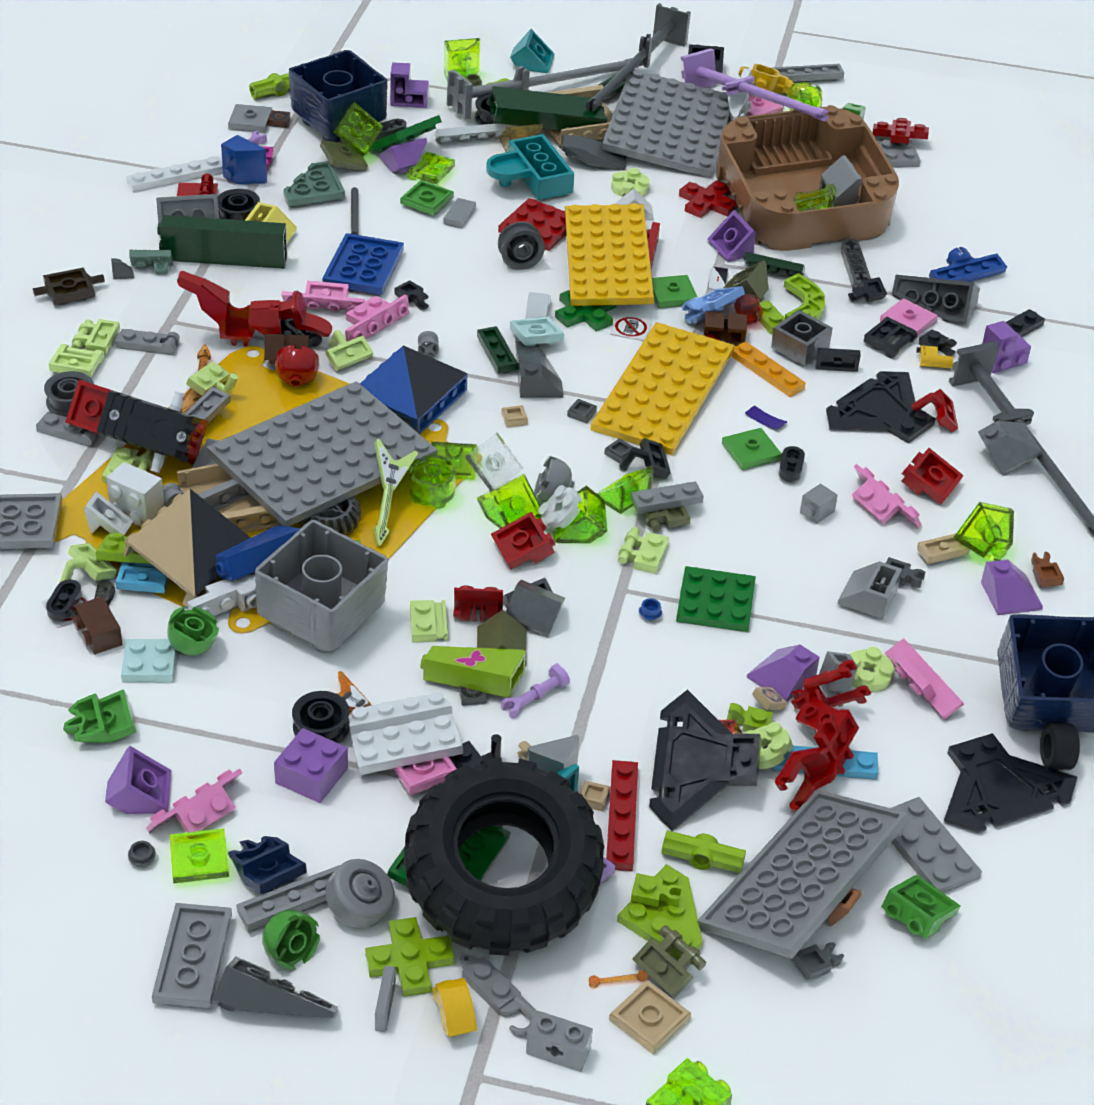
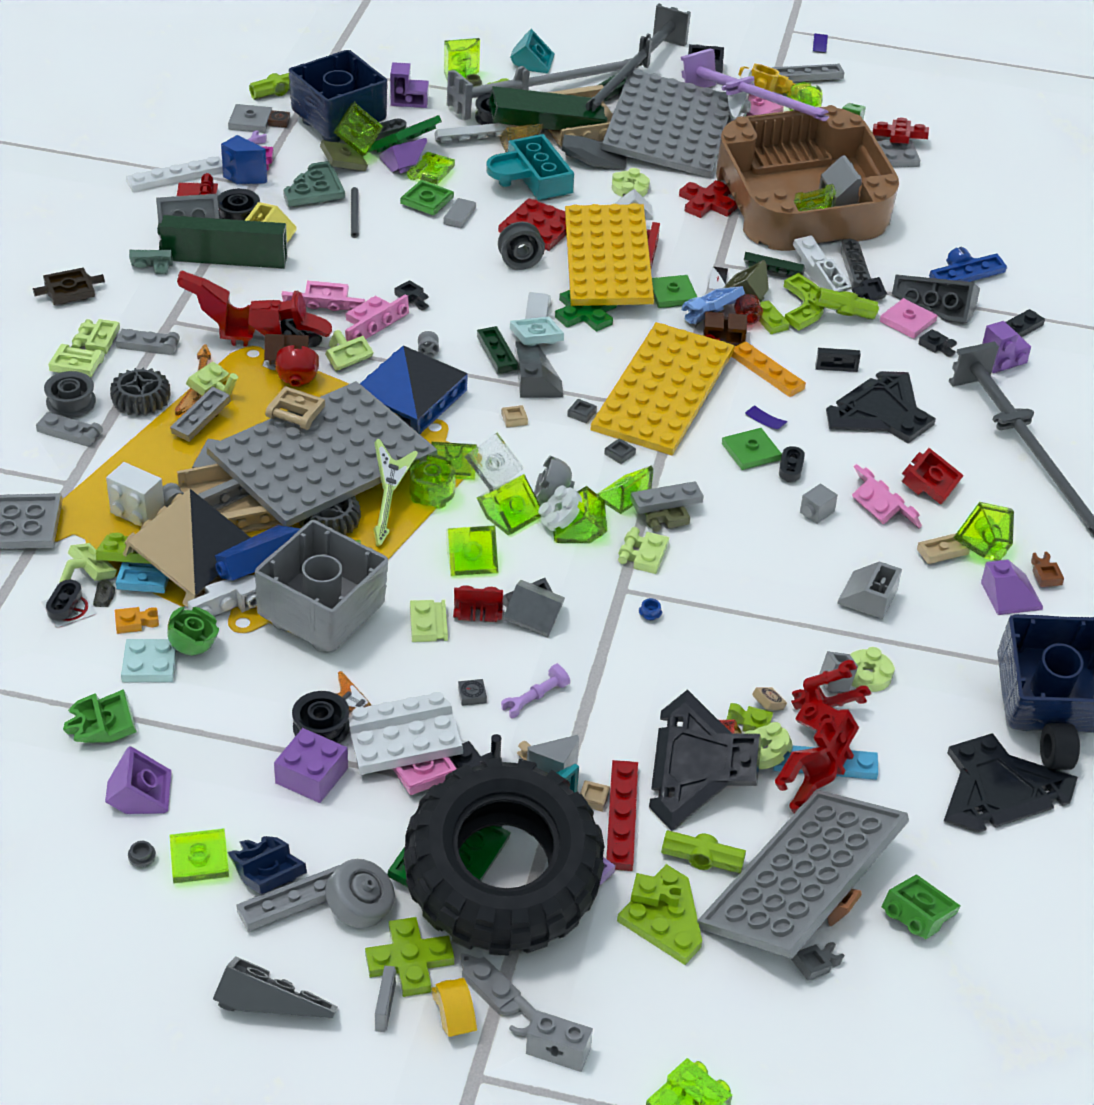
black piece [65,380,209,473] -> none
reddish brown piece [72,596,123,655] -> none
white slope [84,492,133,536] -> none
yellowish green plate [102,447,154,483] -> none
dark grey tile [111,258,134,279] -> none
bright pink bracket [146,769,243,838] -> none
light grey plate [152,903,232,1008] -> none
bright green cylinder [262,910,320,970] -> none
blue plate [322,233,404,295] -> none
lime slope [420,646,526,698] -> none
olive slope [477,610,527,666] -> none
red plate [491,511,556,570] -> none
clear orange hinge [588,970,648,988] -> none
sticker [609,313,653,341] -> none
tan tile [609,980,691,1054] -> none
black plate [619,438,671,479] -> none
olive plate [632,925,707,999] -> none
green plate [676,566,756,632] -> none
medium lavender slope [707,210,756,262] -> none
medium lavender slope [746,644,820,702] -> none
flat silver brick [771,310,833,366] -> none
black plate [863,317,918,358] -> none
bright pink bracket [885,638,964,720] -> none
dark grey plate [886,557,926,588] -> none
light grey plate [891,797,982,893] -> none
red plate [911,389,958,433] -> none
yellow piece [916,345,953,369] -> none
flat silver slope [978,421,1043,476] -> none
none -> dark grey gear [110,367,171,416]
none -> light orange plate [114,607,159,634]
none -> tan plate [265,386,325,430]
none -> clear neon green slope [446,525,498,576]
none -> white slope [793,235,852,292]
none -> dark purple sticker [813,33,828,52]
none -> lime piece [815,287,879,320]

